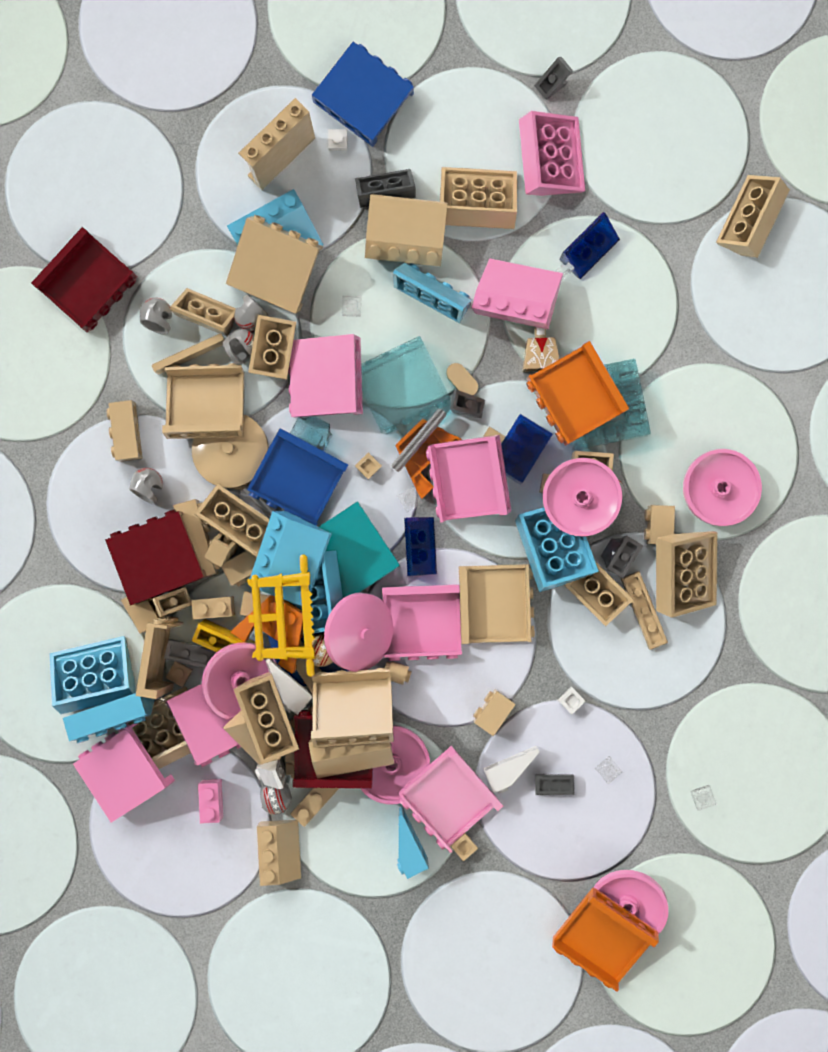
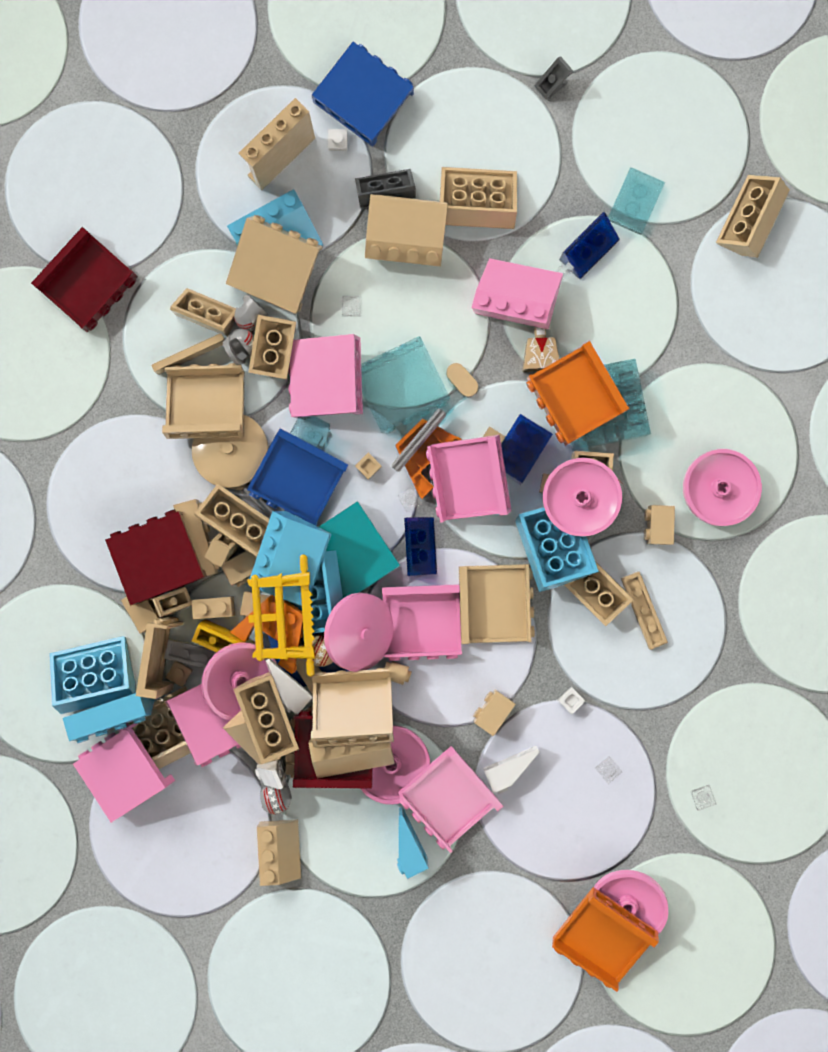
tan brick [107,400,143,462] -> none
light grey helmet [129,467,163,505] -> none
light grey helmet [140,298,172,334] -> none
bright pink brick [198,779,223,824] -> none
tan plate [290,788,339,827] -> none
medium azure slope [393,263,472,324] -> none
flat silver slope [450,390,485,418] -> none
tan plate [451,832,478,861] -> none
bright pink slope [519,111,585,196] -> none
dark grey plate [535,774,574,795] -> none
flat silver slope [601,536,643,578] -> none
tan slope [656,531,717,618] -> none
none -> clear light blue tile [607,167,665,235]

